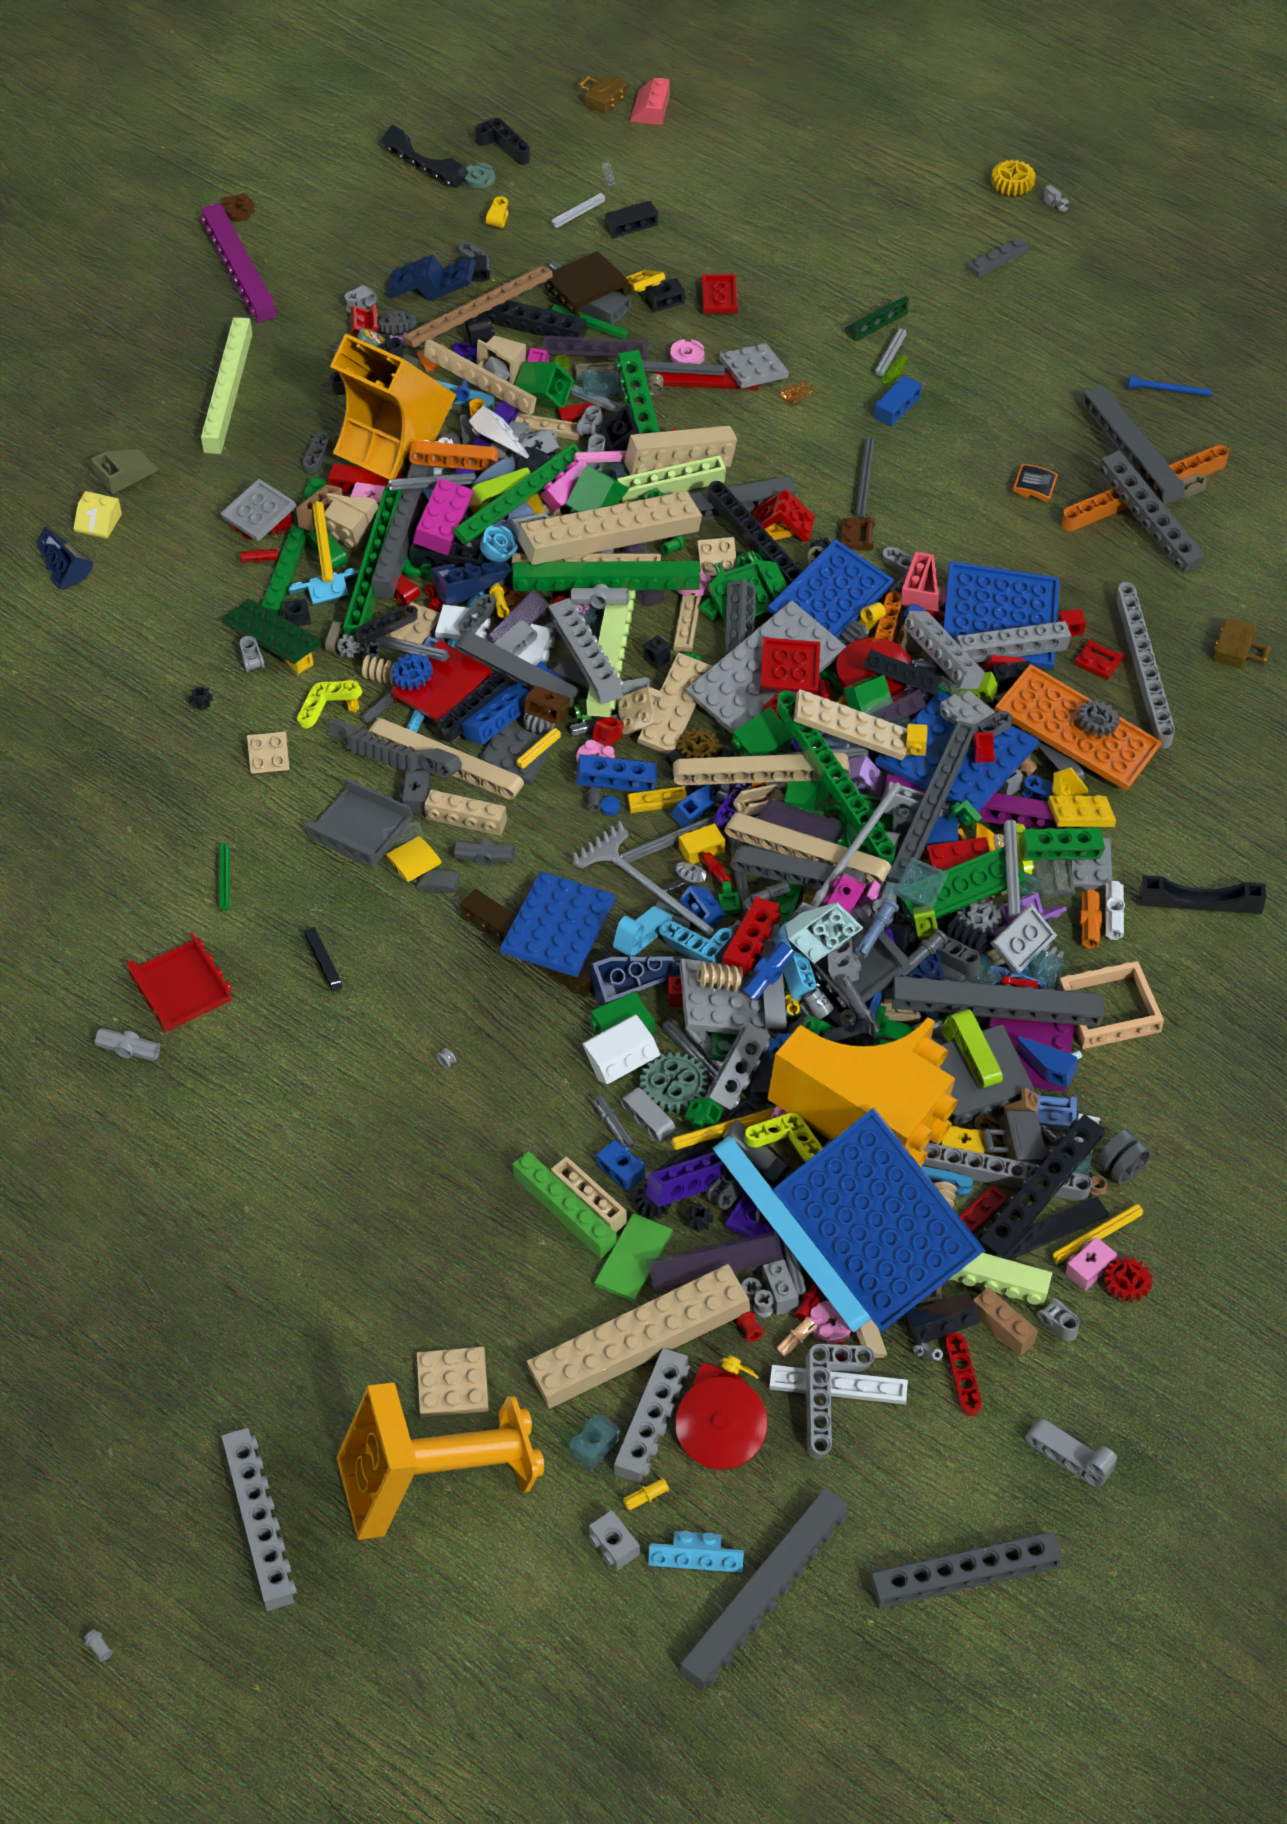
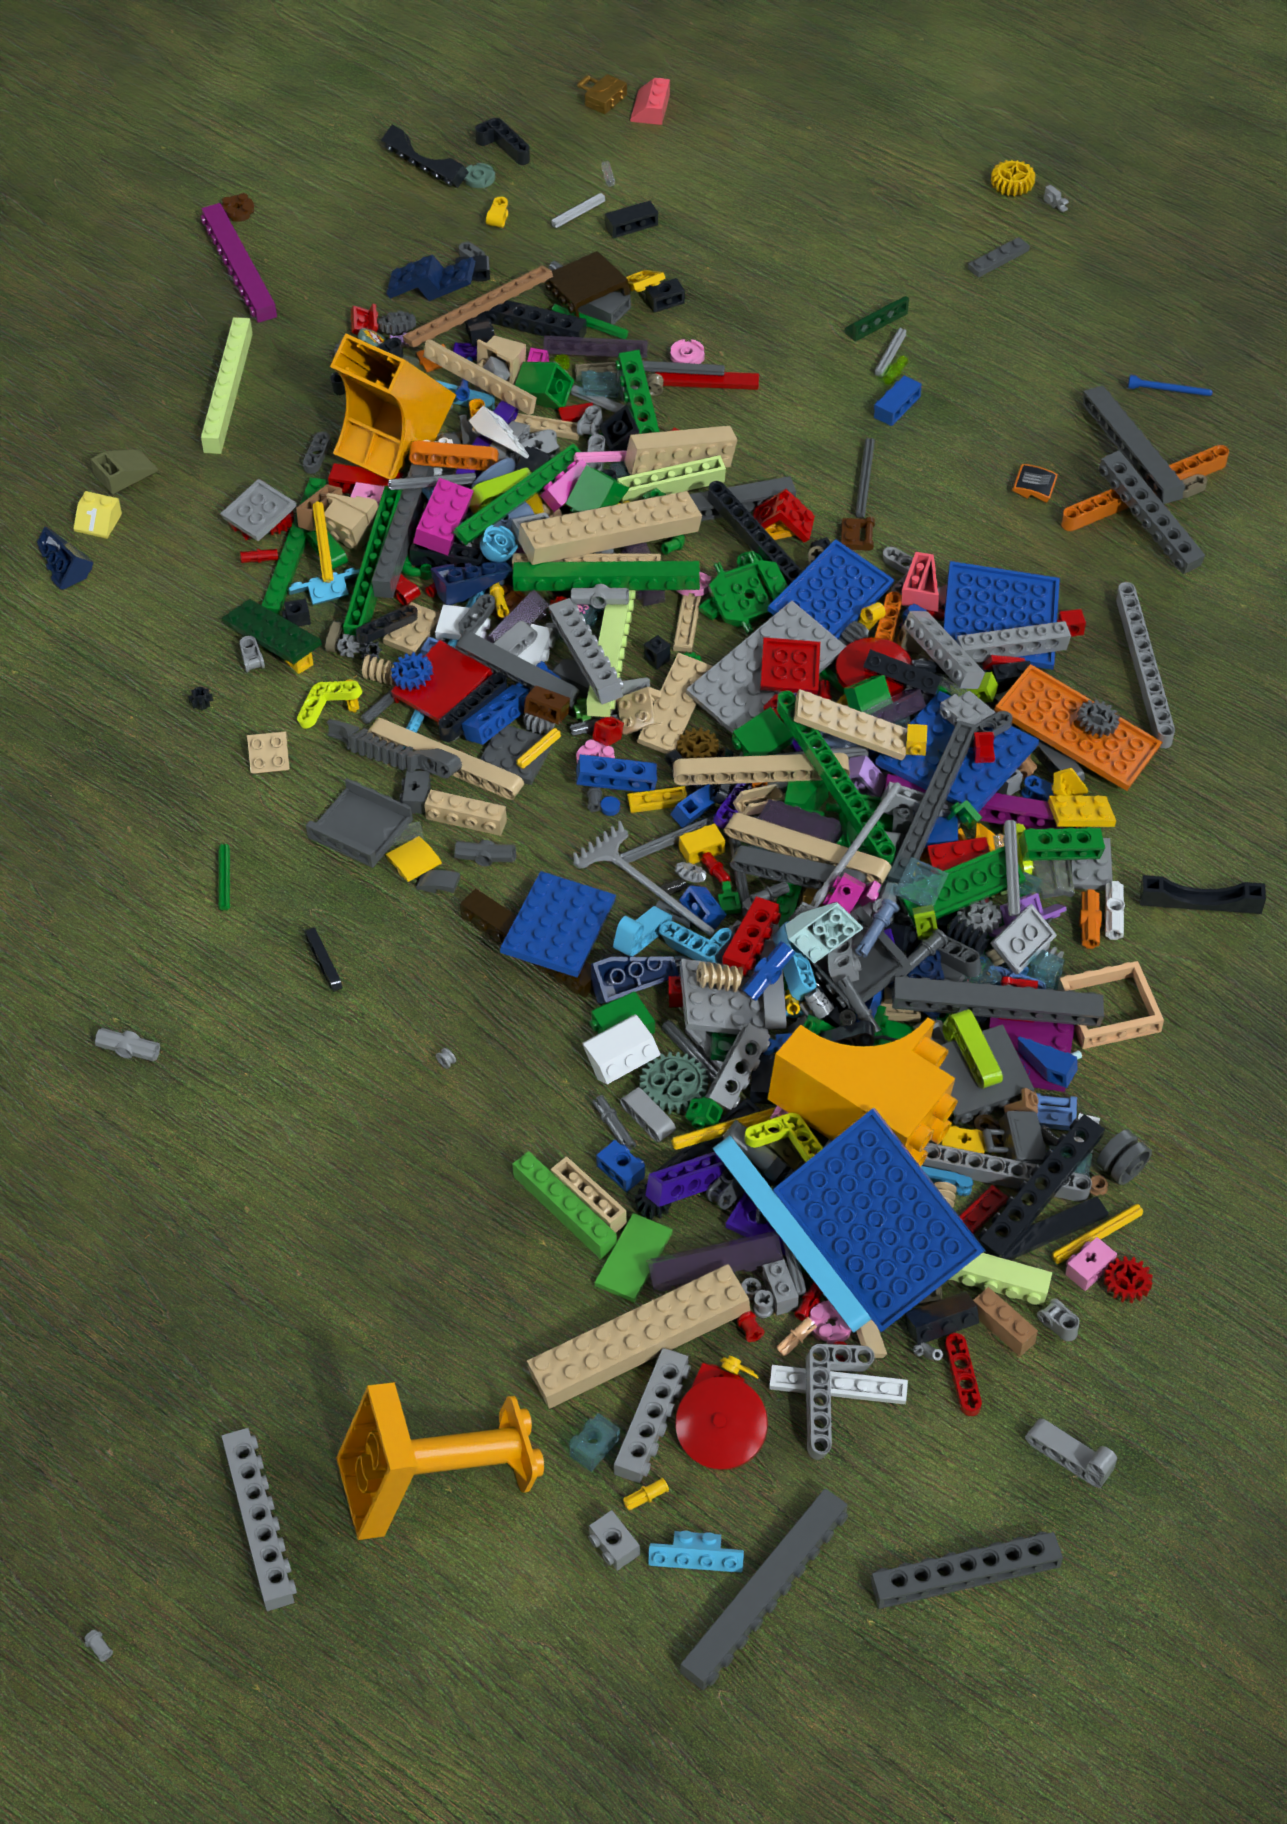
red panel [126,932,232,1032] -> none
light grey piece [345,285,377,314] -> none
dark grey axle [372,636,450,662] -> none
tan plate [417,1347,489,1418] -> none
red pin [428,596,445,612] -> none
black gear [686,1204,713,1233] -> none
tan bracket [696,537,737,576] -> none
red plate [702,274,738,314] -> none
light grey plate [719,343,789,389] -> none
dark grey fence [725,579,756,654] -> none
clear orange plate [781,380,813,406] -> none
red plate [1074,639,1124,681] -> none
pearl gold piece [1213,618,1271,669] -> none

